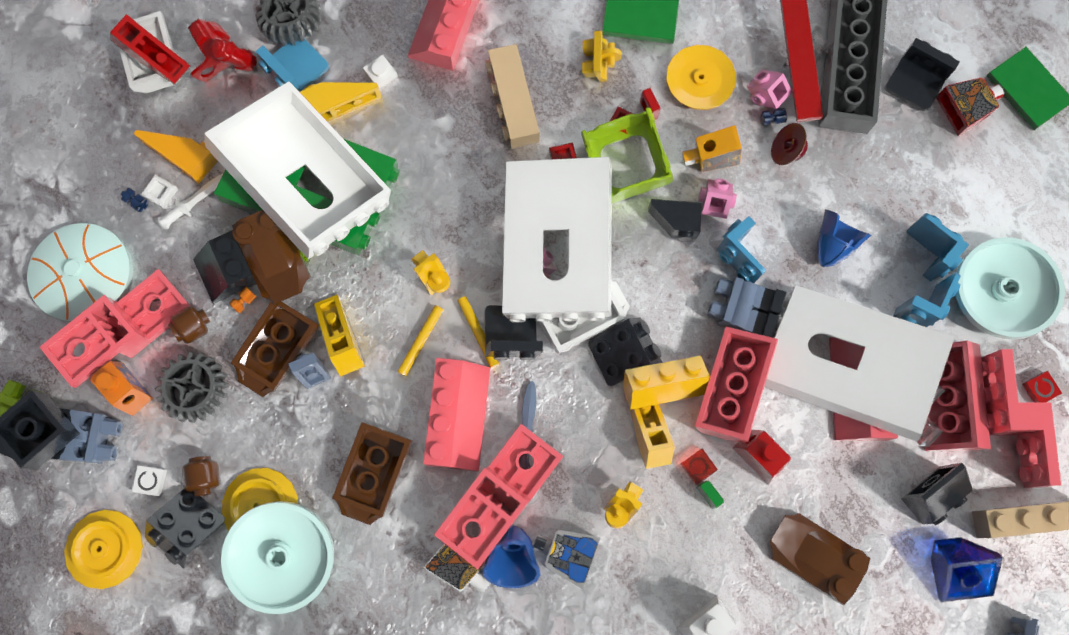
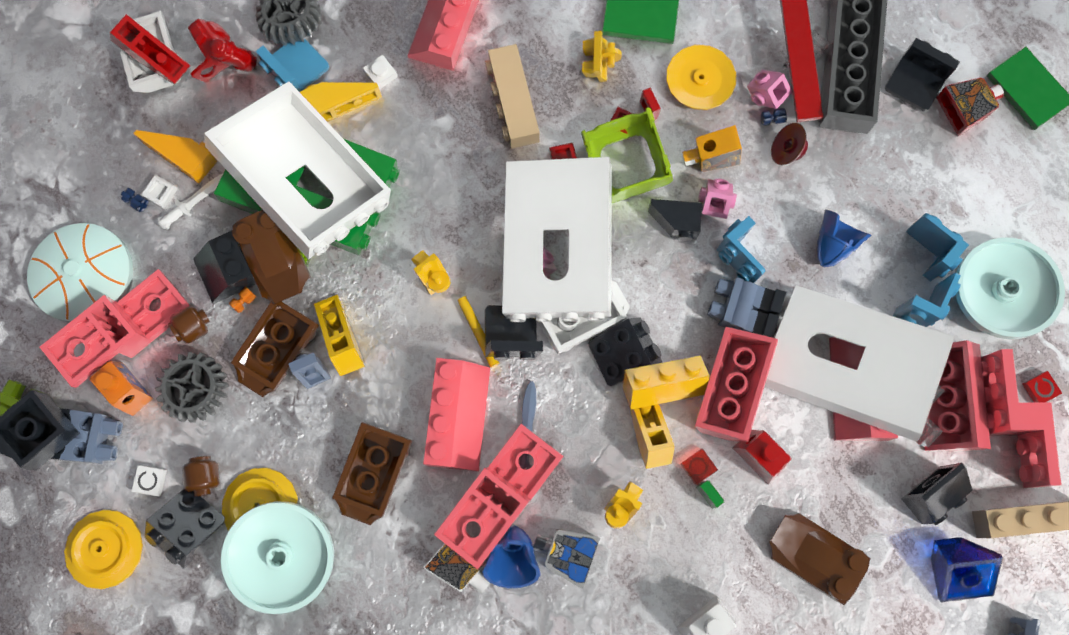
yellow bar [397,305,443,377] -> none

